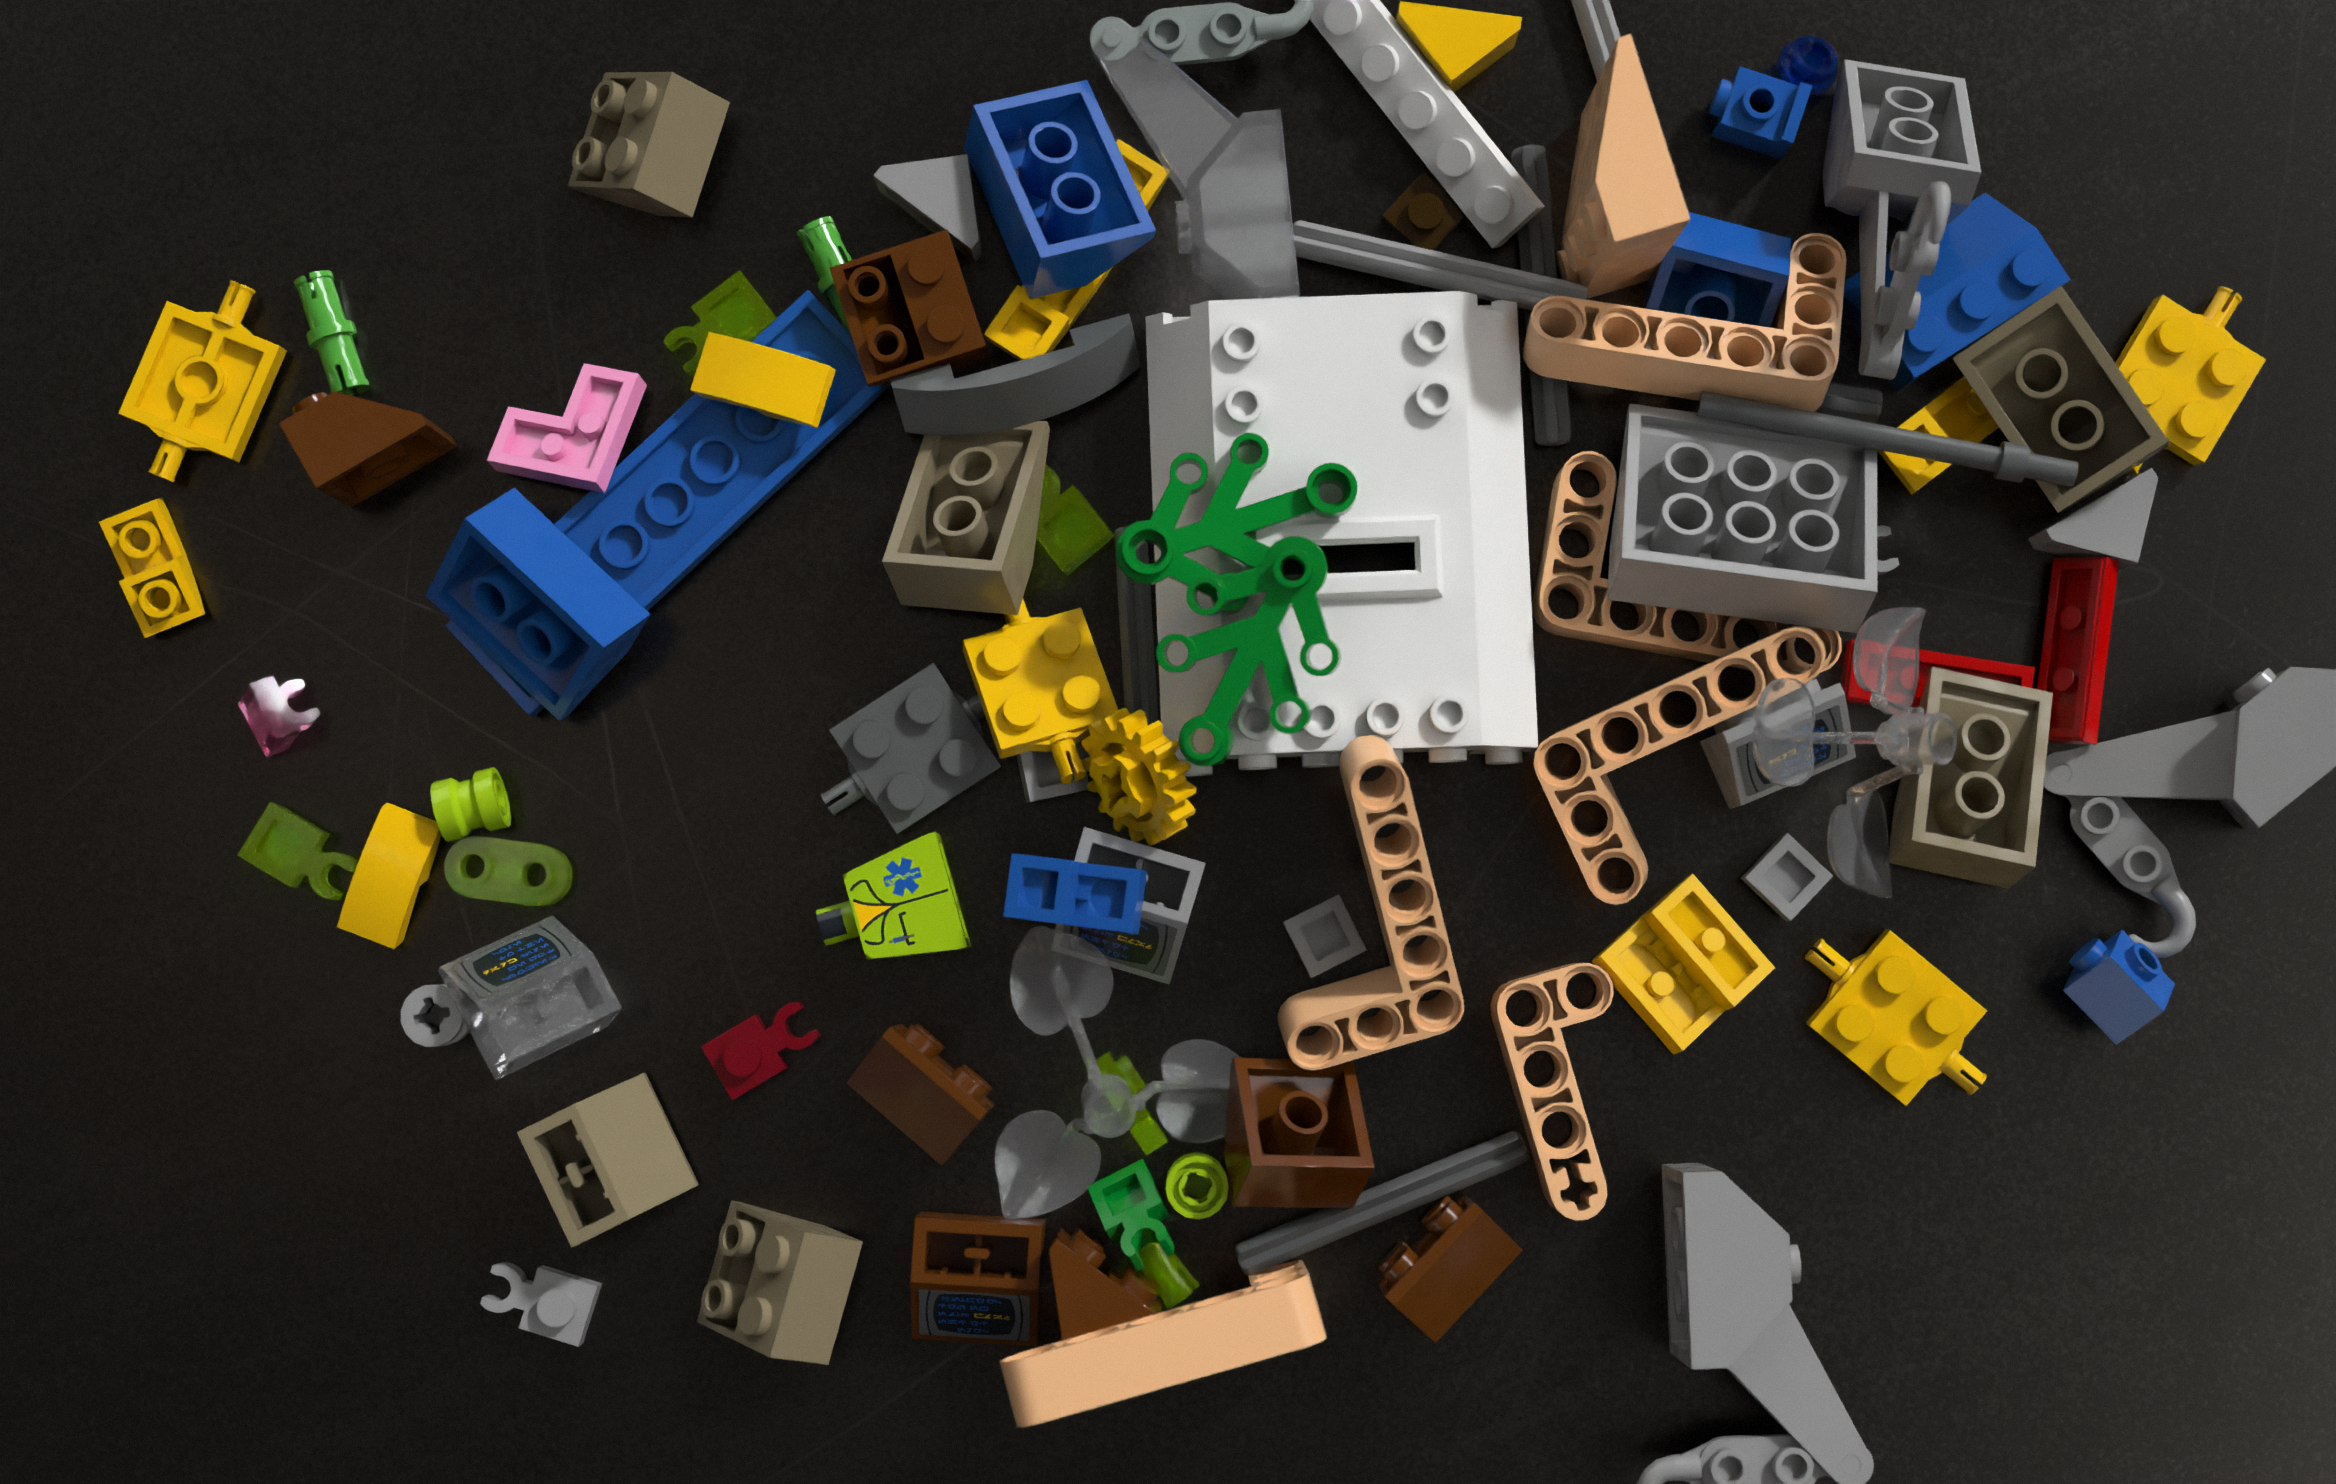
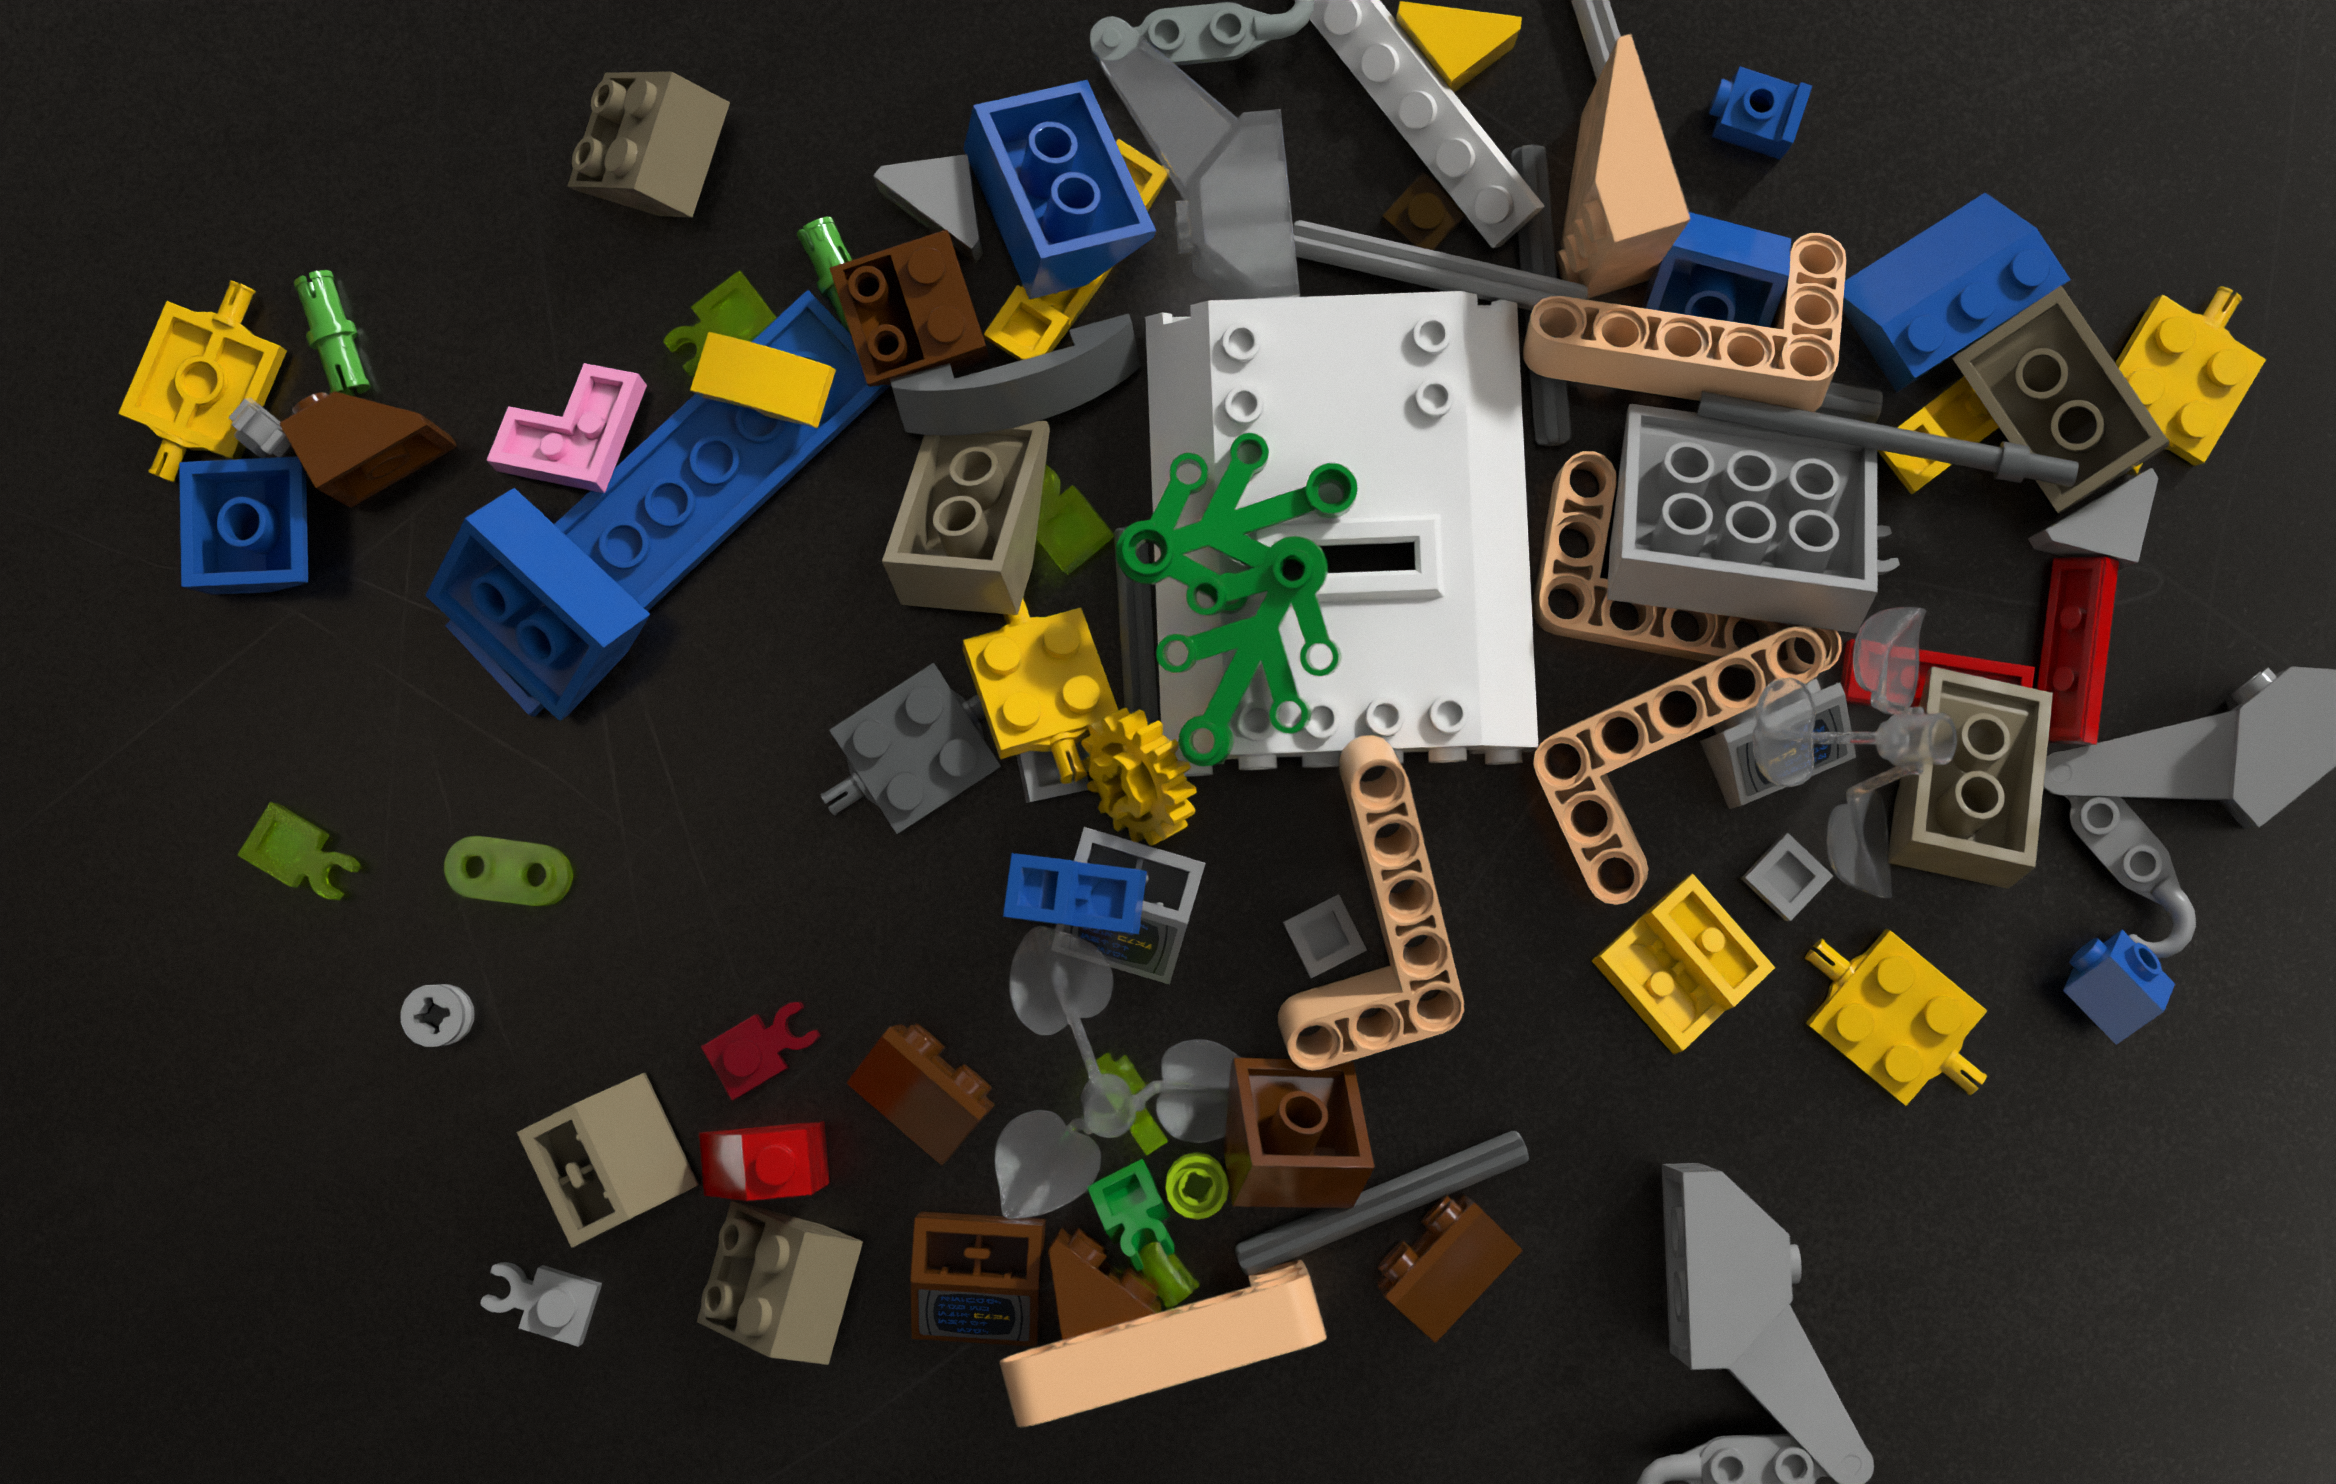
yellow slope [99,497,205,638] -> none
clear pink tile [238,675,320,758] -> none
yellow slope [337,802,442,949] -> none
lime wheel [430,767,511,842] -> none
clear slope [438,915,622,1080] -> none
lime torso [816,832,971,960] -> none
light nougat beam [1490,963,1614,1221] -> none
clear blue plate [1777,36,1838,95] -> none
light grey slope [1822,59,1981,380] -> none
none -> blue slope [179,456,308,595]
none -> light grey plate [229,398,292,458]
none -> red slope [699,1121,830,1201]

